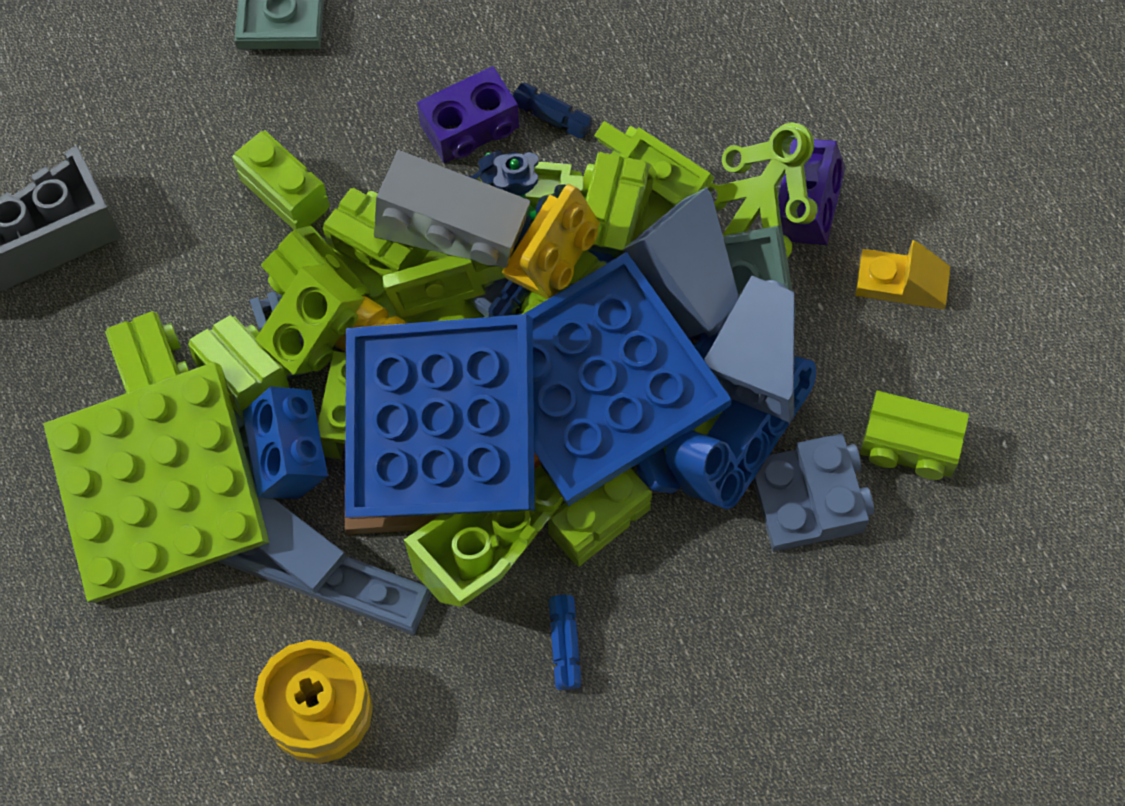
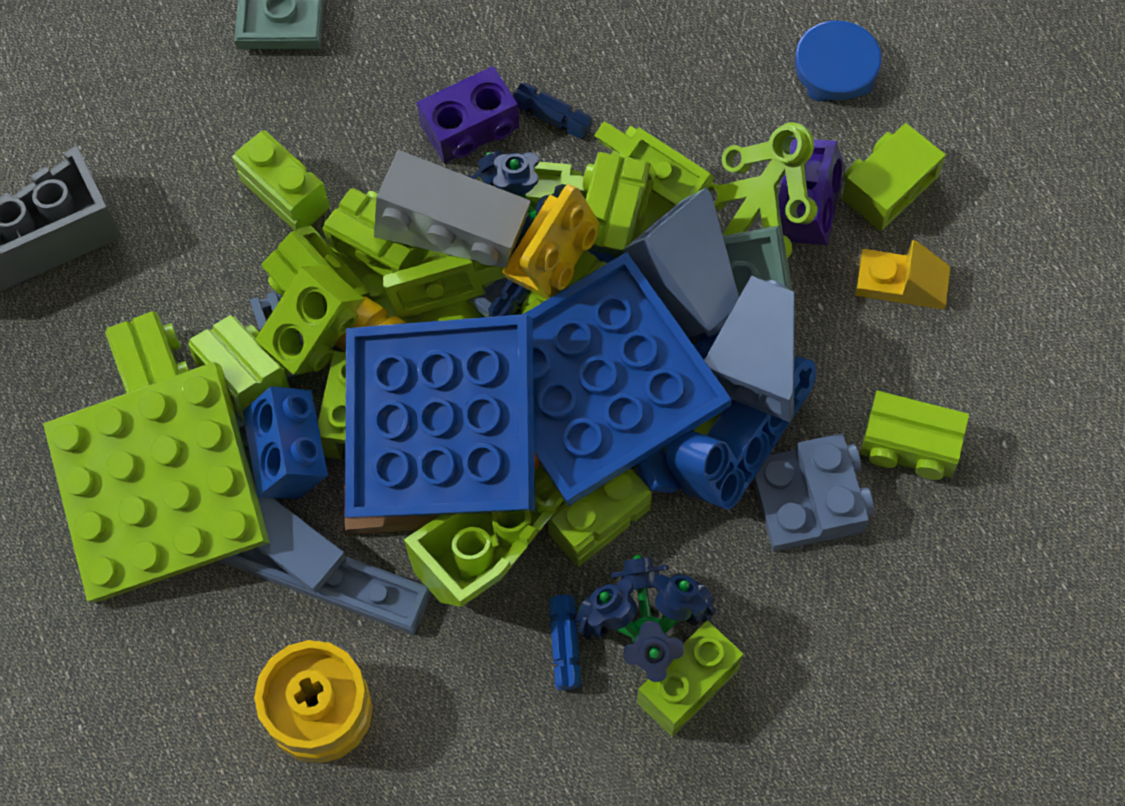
none -> dark blue plant [576,555,716,682]
none -> lime brick [637,620,744,737]
none -> blue tile [794,20,882,102]
none -> lime brick [842,123,946,231]

